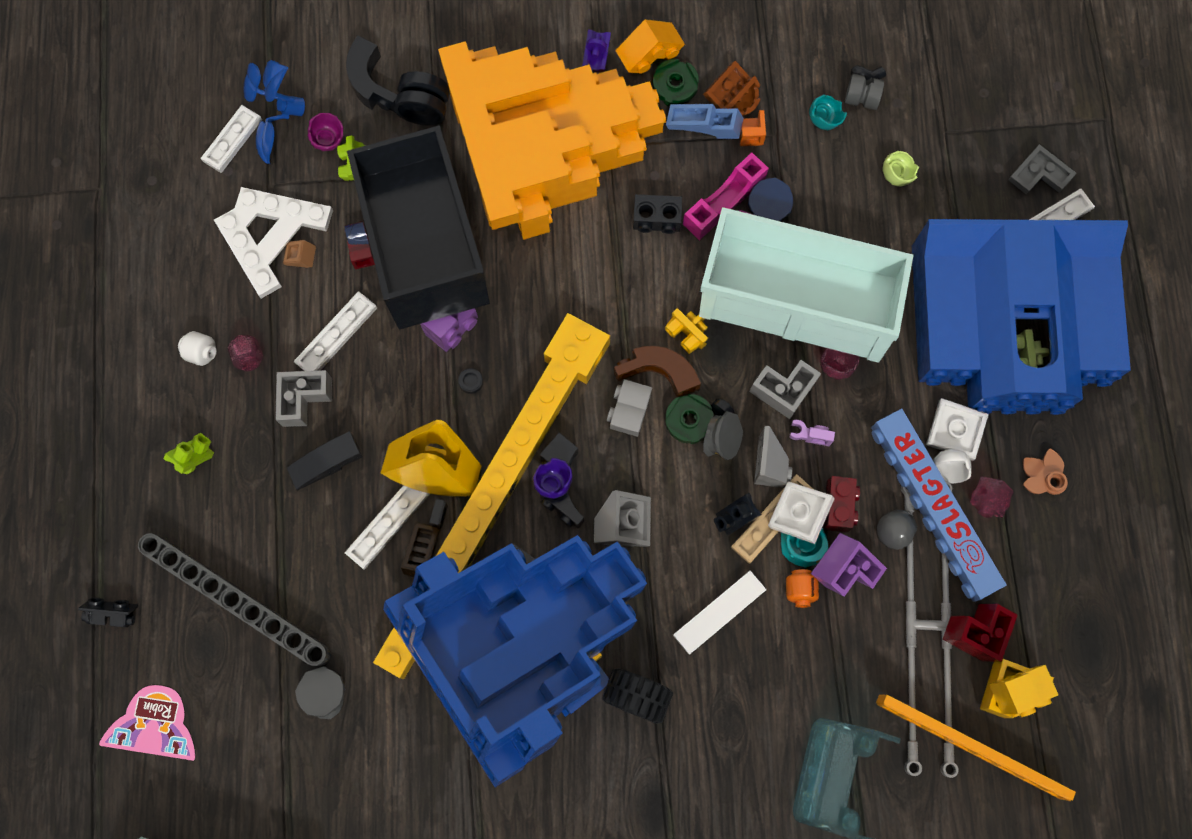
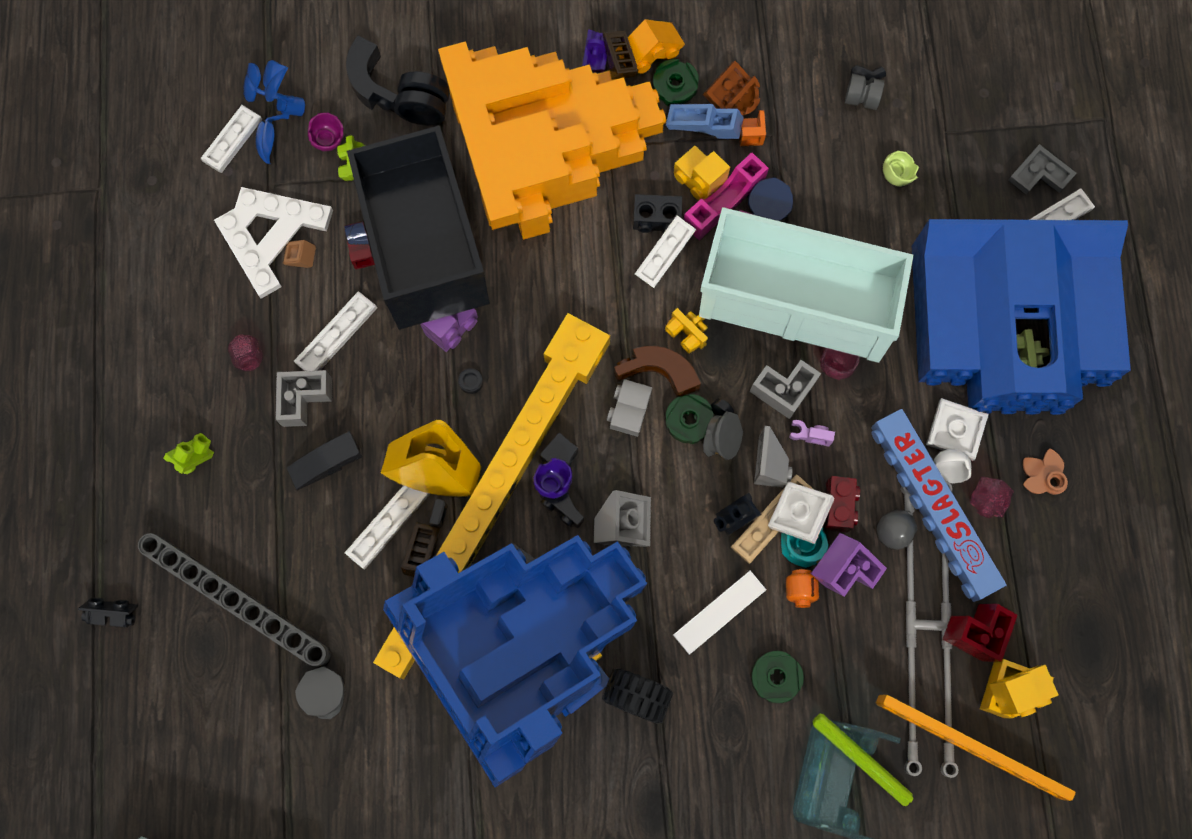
sticker [99,685,195,760] -> none
white head [178,331,217,366] -> none
teal hair [809,95,847,131] -> none
none -> dark brown slope [603,31,638,79]
none -> white tile [635,216,696,288]
none -> yellow brick [673,146,730,200]
none -> dark green plate [751,651,804,703]
none -> lime axle [813,713,913,806]

